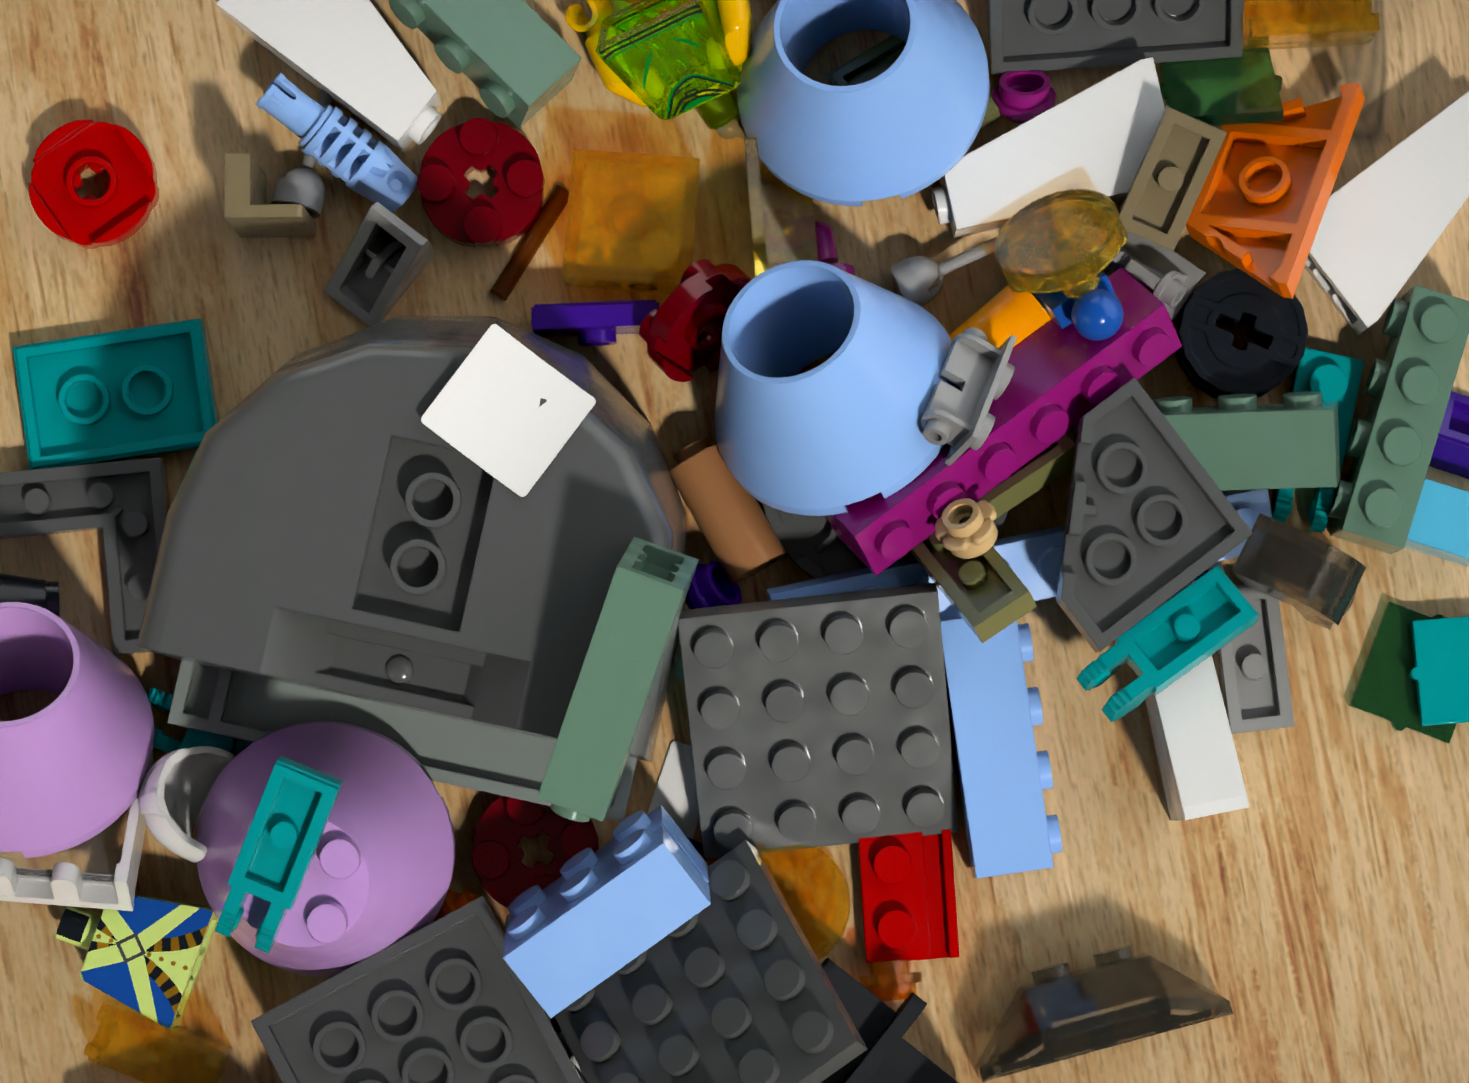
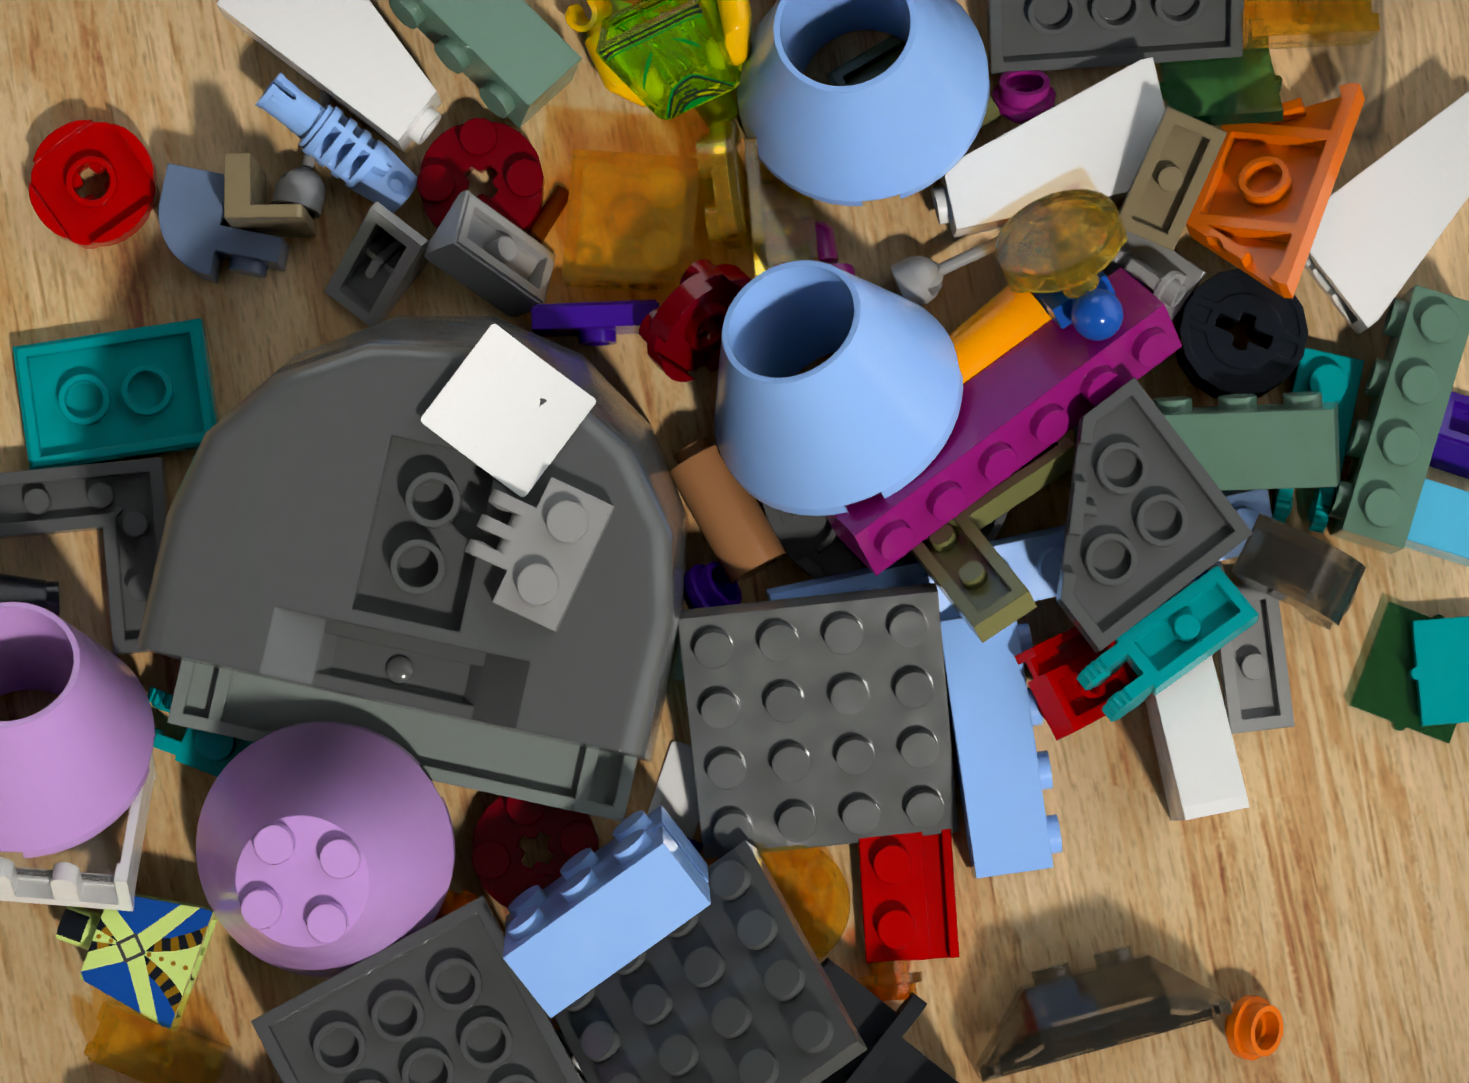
white helmet [139,746,235,863] -> none
teal hinge [215,755,344,953] -> none
sand green slope [537,537,699,822] -> none
light grey hinge [921,328,1017,466] -> none
tan plate [935,498,998,559] -> none
none -> sand blue brick [159,163,290,284]
none -> light grey slope [424,190,556,317]
none -> light grey hinge [464,477,615,632]
none -> clear yellow tile [696,120,753,250]
none -> red plate [1014,626,1138,741]
none -> orange plate [1225,995,1283,1060]

